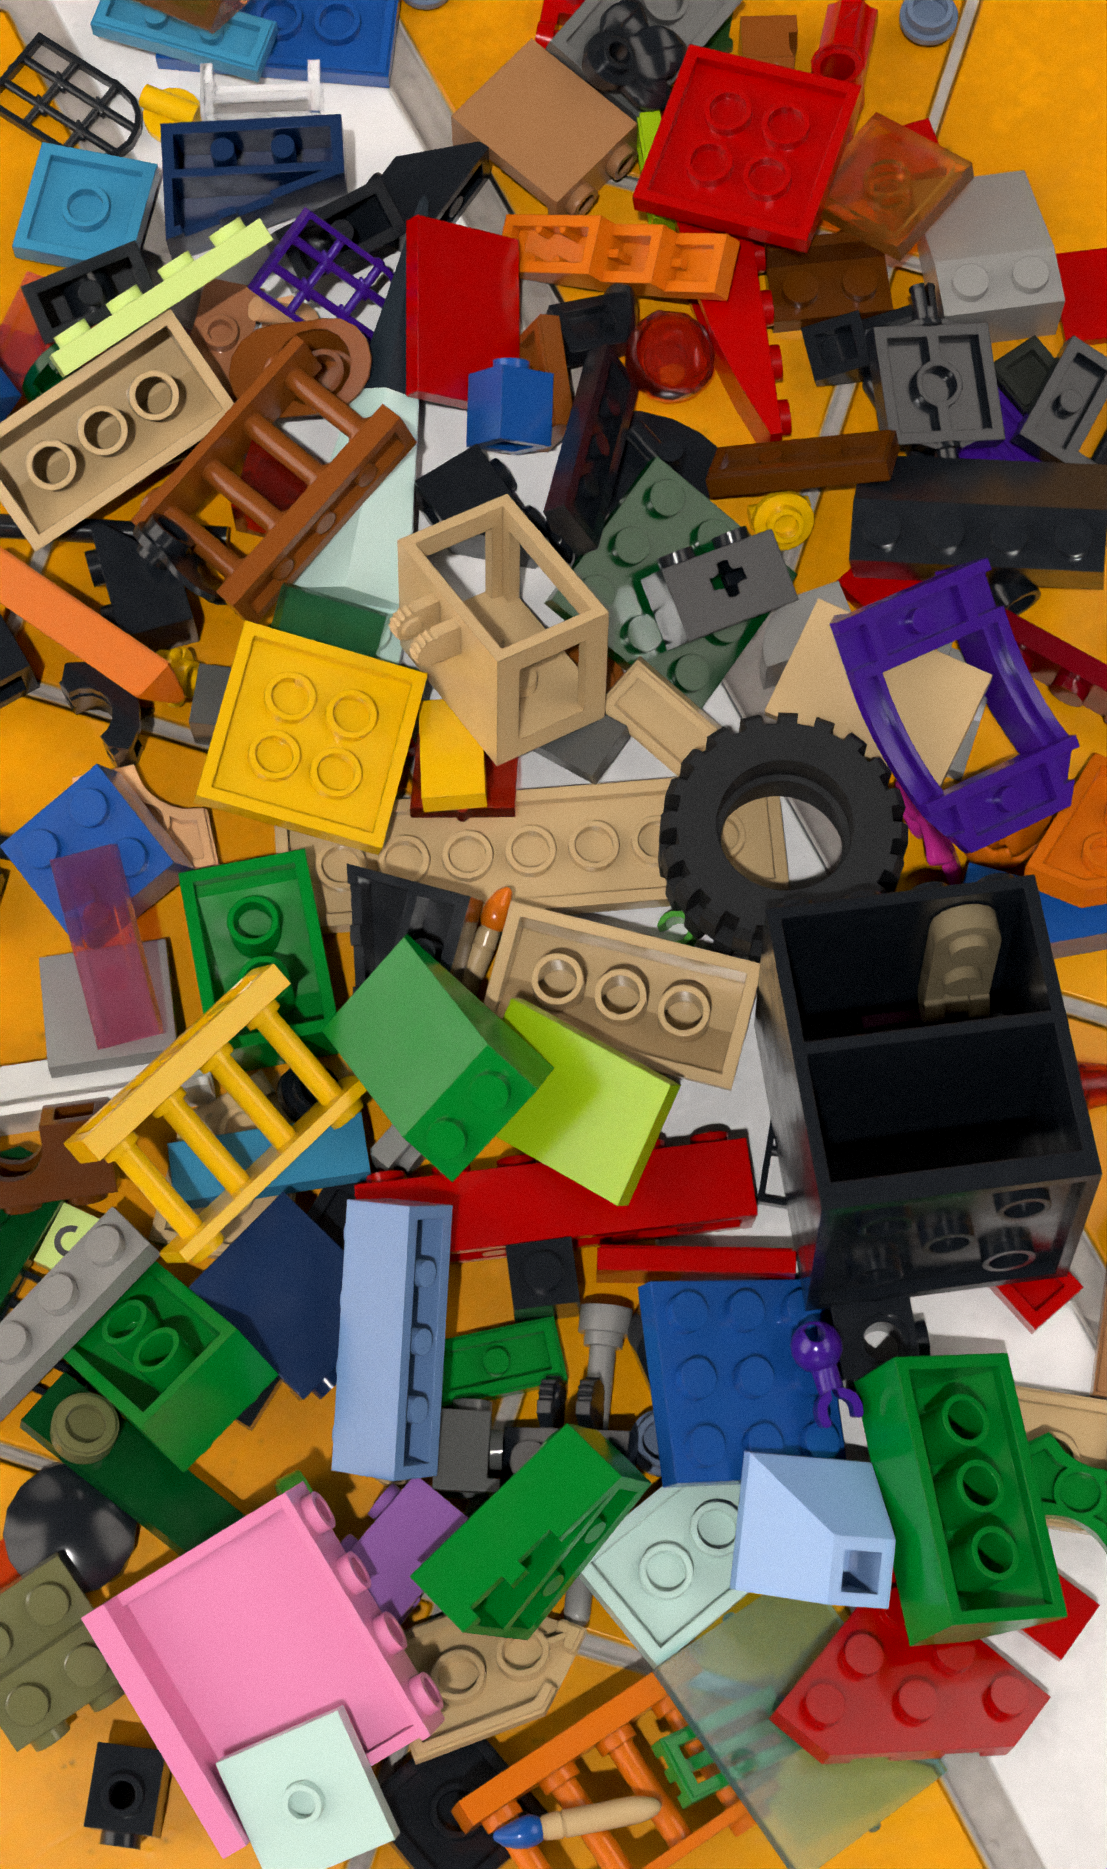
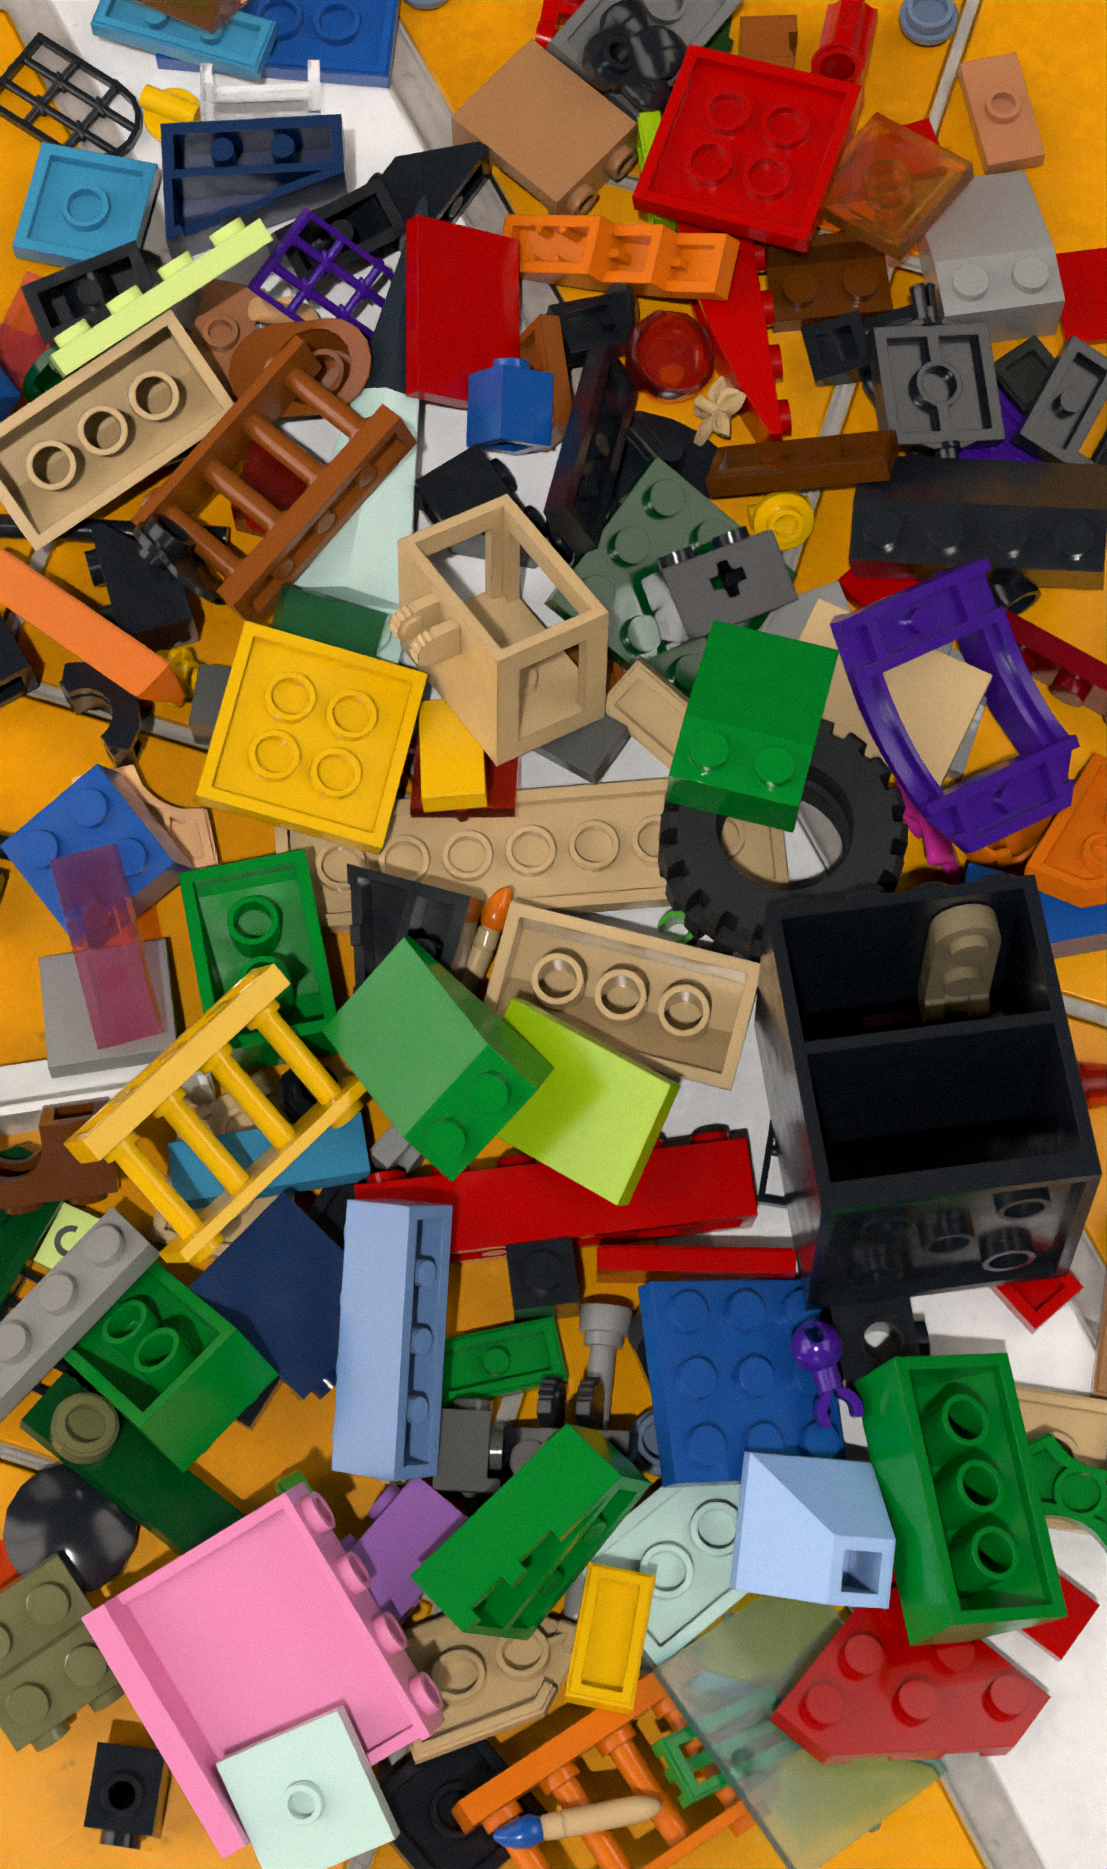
none -> yellow tile [562,1562,656,1715]
none -> green slope [666,620,839,833]
none -> tan plant [693,375,746,447]
none -> nougat plate [957,53,1045,175]

